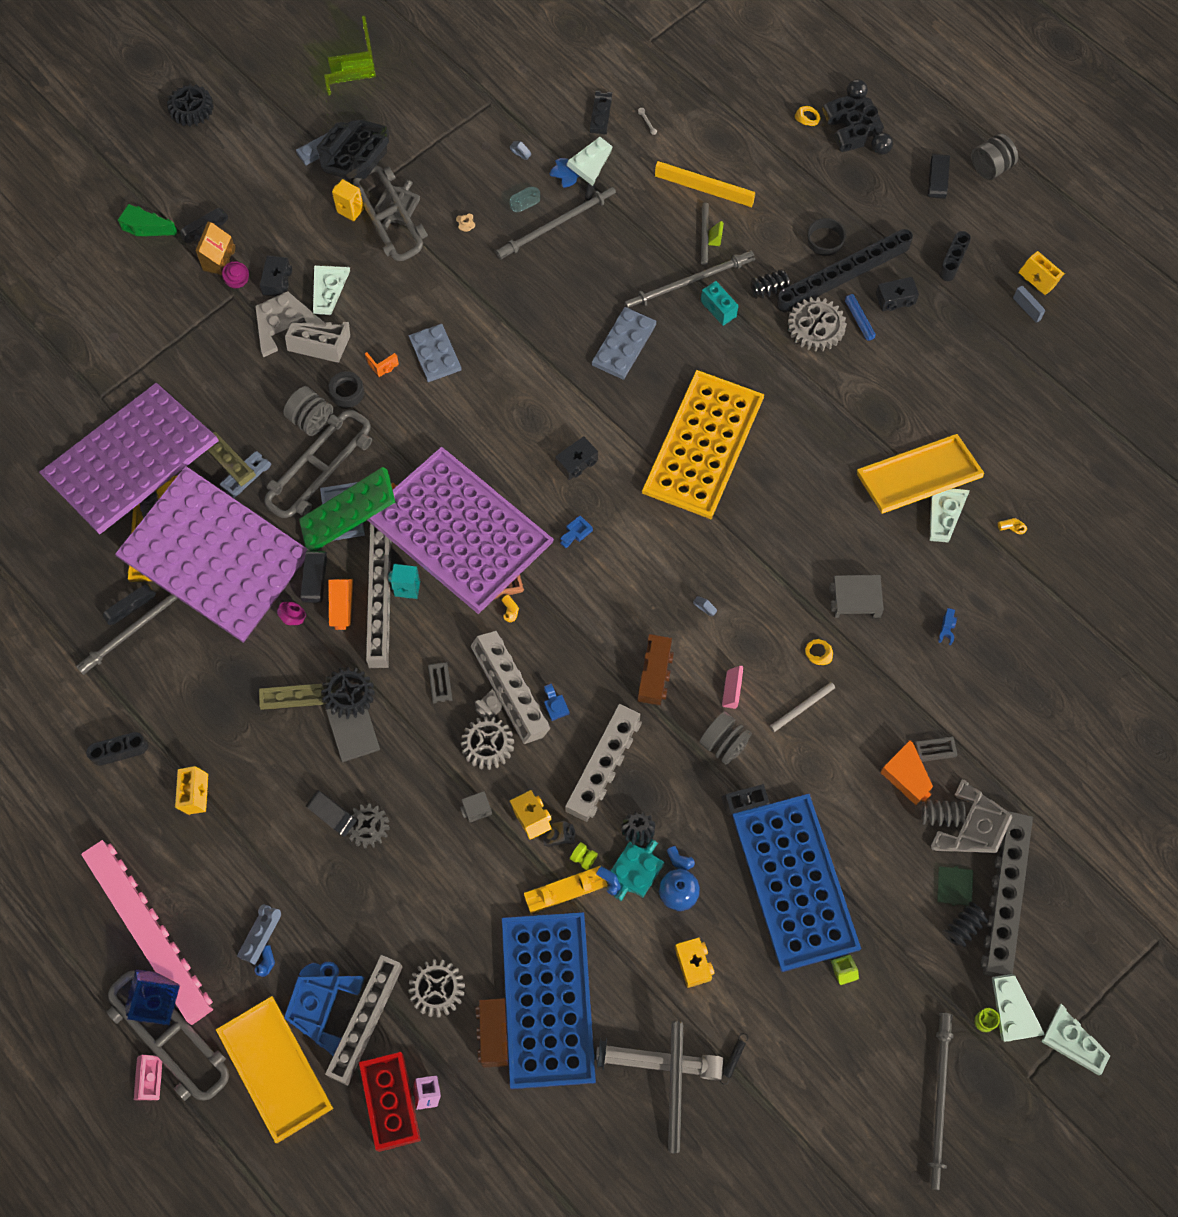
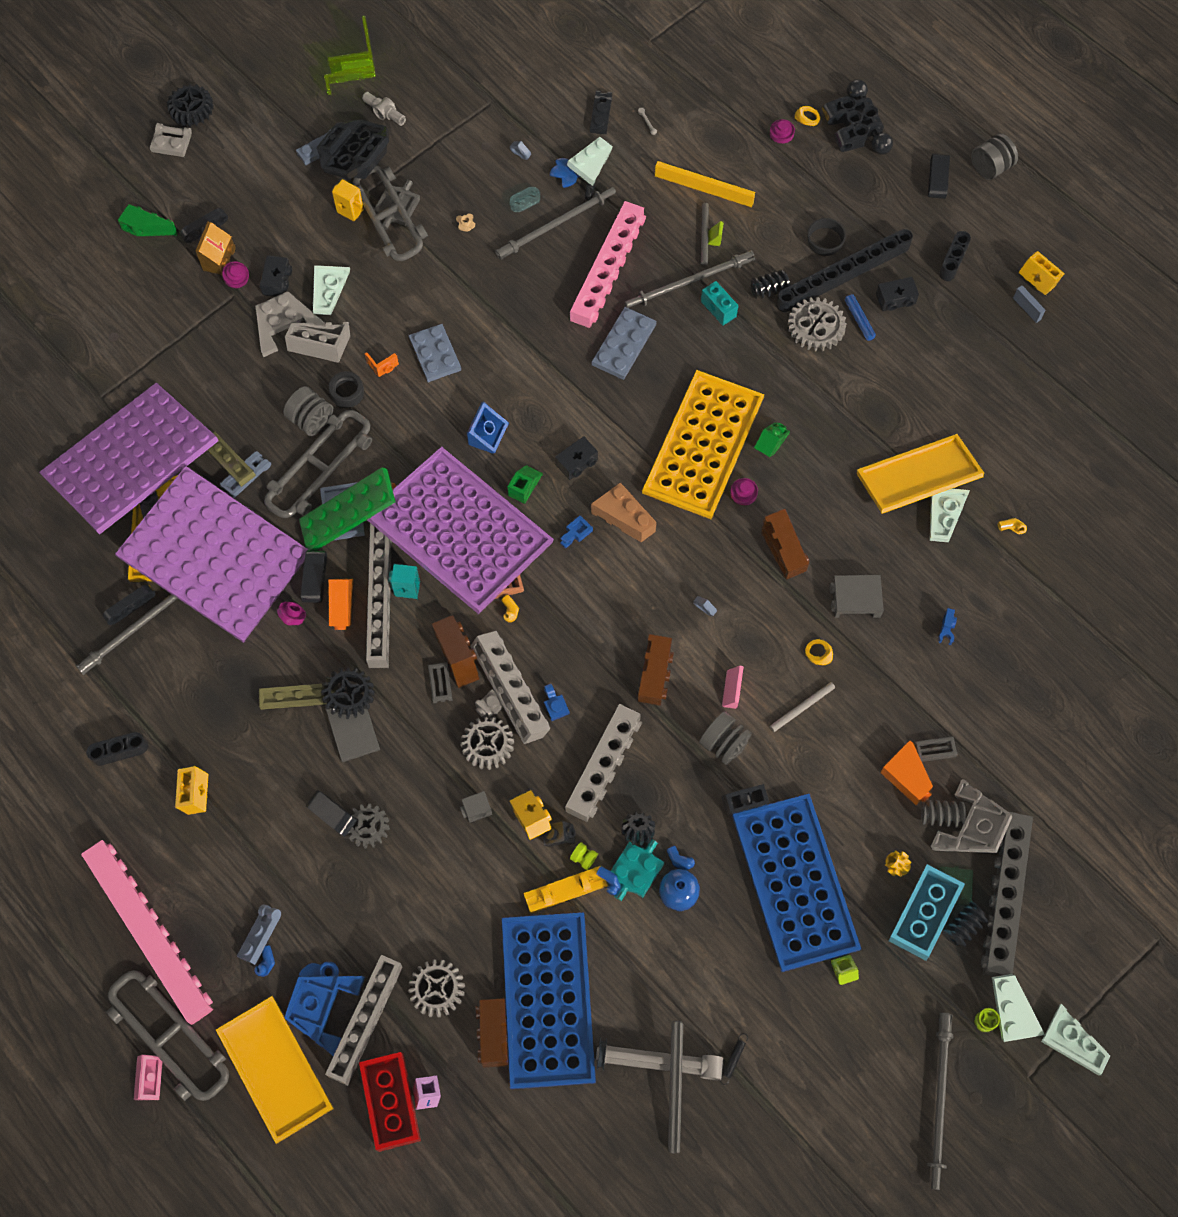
clear blue slope [125,969,180,1025] -> none
yellow brick [675,938,714,988] -> none
none -> light grey plate [150,123,192,157]
none -> light grey pin [362,92,406,126]
none -> reddish brown wedge [432,615,480,688]
none -> blue slope [467,402,509,453]
none -> green slope [508,465,543,504]
none -> bright pink brick [570,201,646,328]
none -> medium nougat wedge [591,483,656,542]
none -> magenta plate [730,478,758,505]
none -> green slope [754,422,790,457]
none -> reddish brown wedge [761,509,809,580]
none -> magenta plate [769,119,795,144]
none -> yellow gear [885,851,911,877]
none -> medium azure brick [889,864,965,961]

